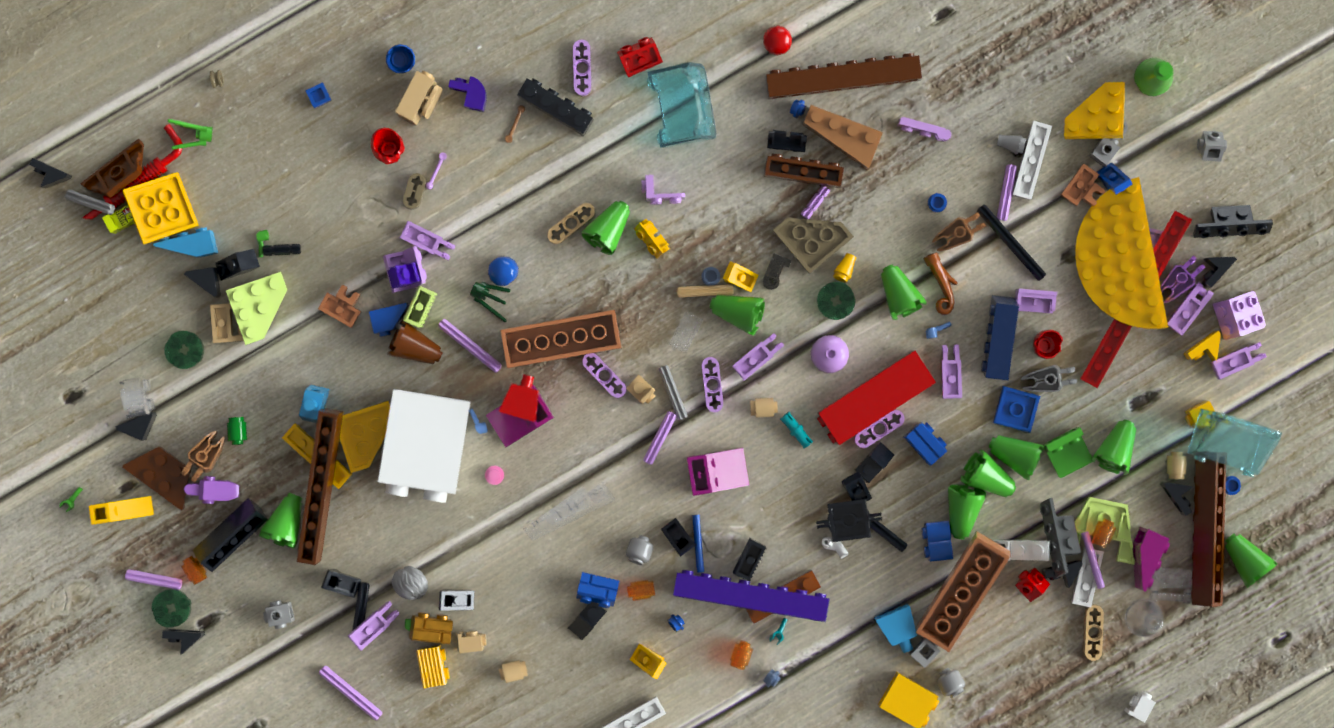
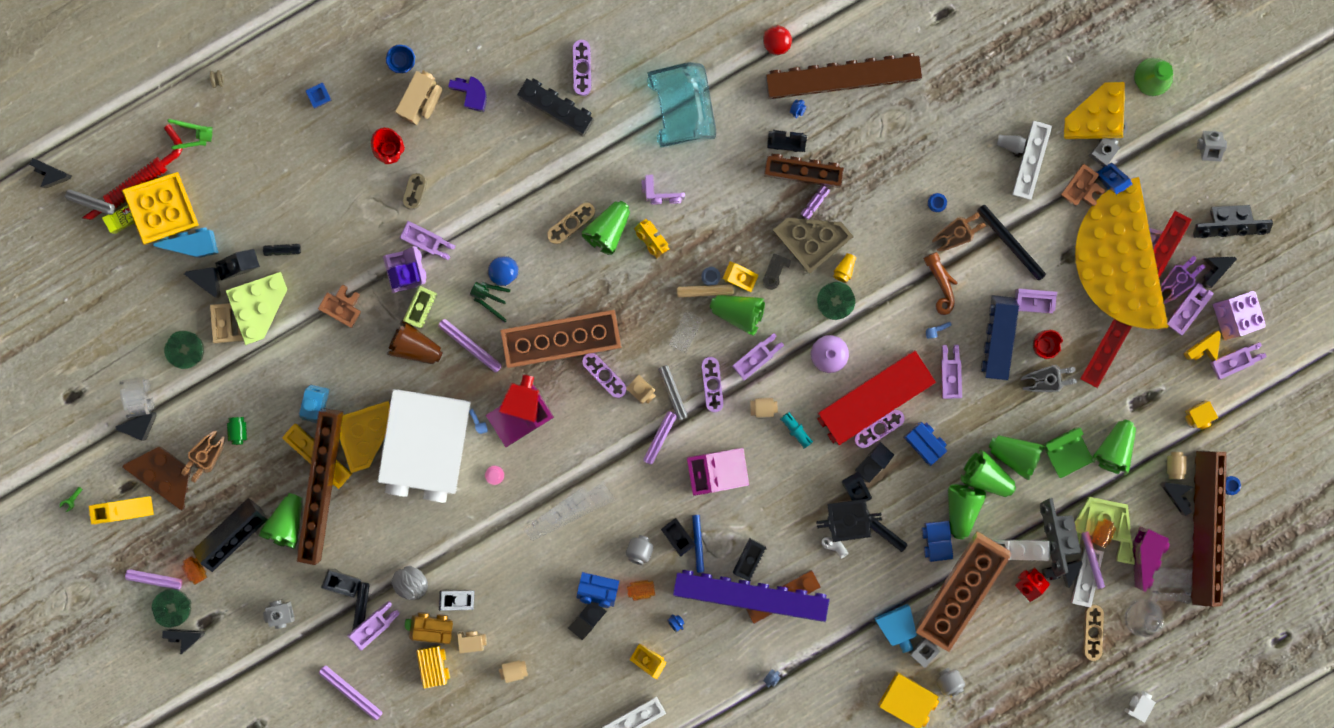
reddish brown wing [80,139,144,198] -> none
medium lavender hinge [184,476,239,504] -> none
bright green hand [256,230,269,257] -> none
blue slope [369,303,409,337] -> none
lavender hinge [425,152,447,190] -> none
medium nougat hinge [505,105,525,143] -> none
red bracket [617,37,663,77] -> none
clear orange brick [730,640,753,670] -> none
teal hand [769,618,788,645] -> none
medium nougat wedge [803,105,883,170] -> none
bright green cone [881,264,927,320] -> none
lavender hinge [897,117,951,142] -> none
blue tile [993,386,1040,433] -> none
lavender axle [997,164,1017,221] -> none
clear light blue windscreen [1187,409,1282,478] -> none
bright green cone [1225,534,1277,588] -> none

